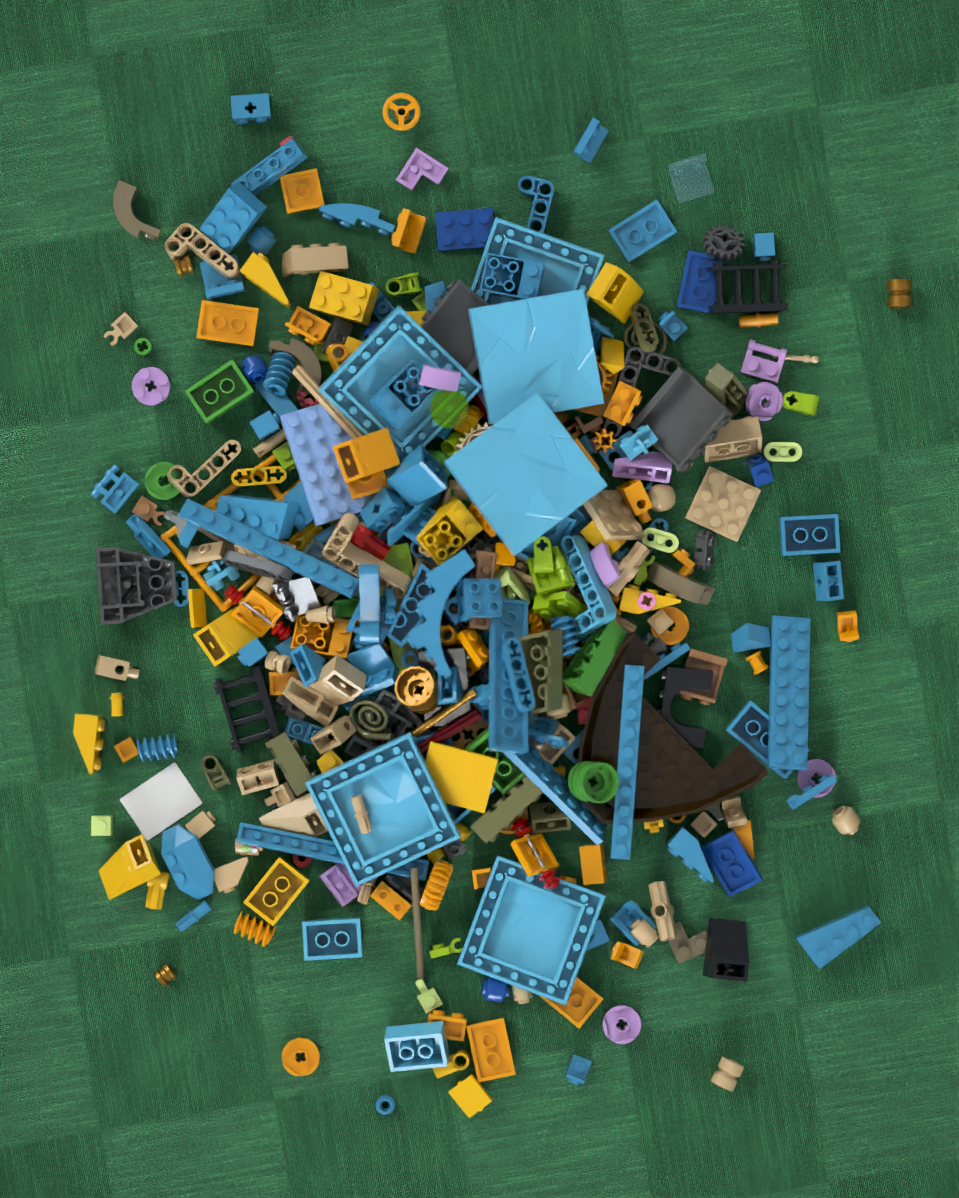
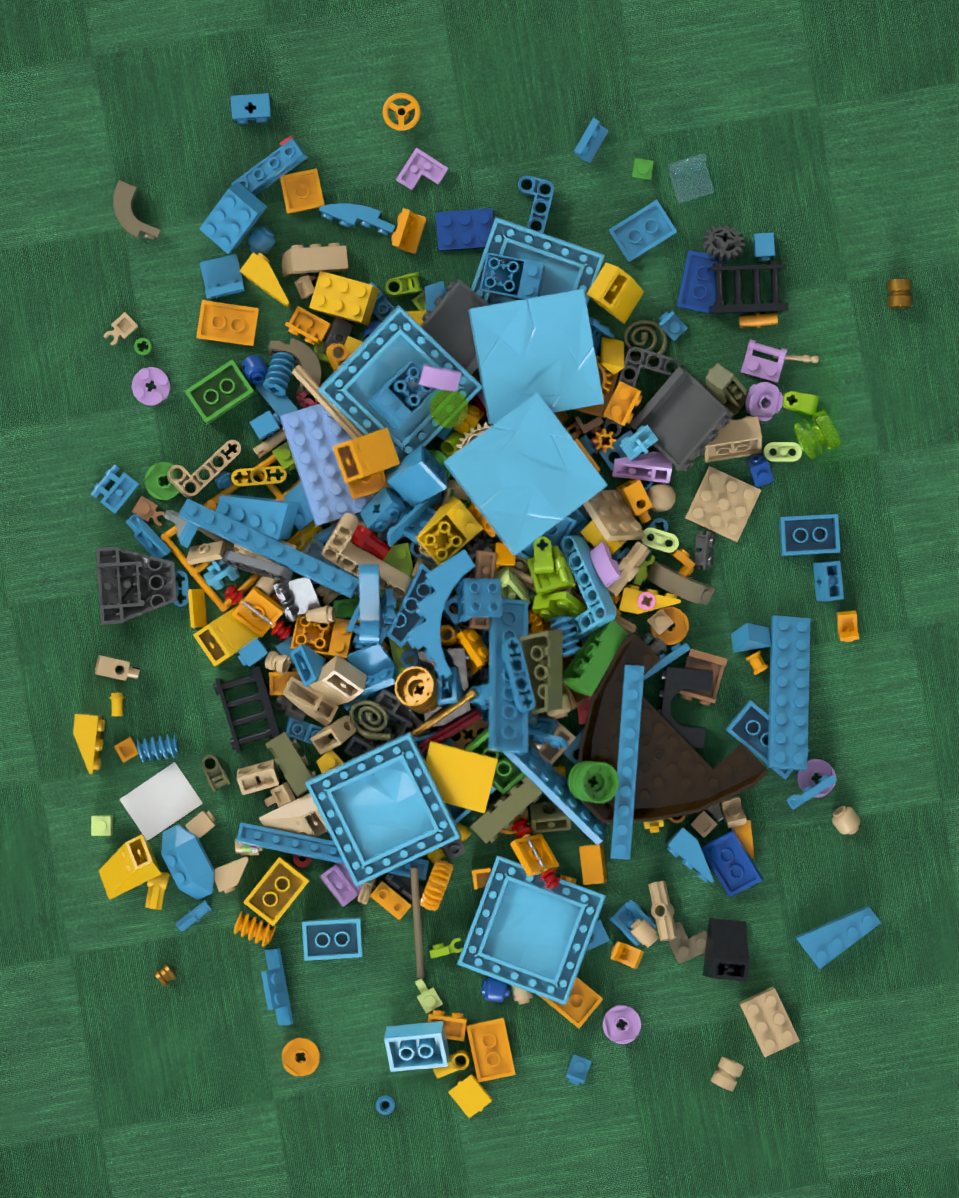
tan beam [165,223,240,280] -> none
pearl gold wheel [174,255,194,277] -> none
tan axle [350,794,372,834] -> none
olive beam [630,304,659,352] -> none
none -> dark azure plate [215,471,232,489]
none -> dark azure bracket [261,948,293,1026]
none -> tan tile [295,275,316,299]
none -> bright green plate [632,158,654,181]
none -> tan brick [738,986,799,1057]
none -> clear neon green wheel [793,410,841,460]

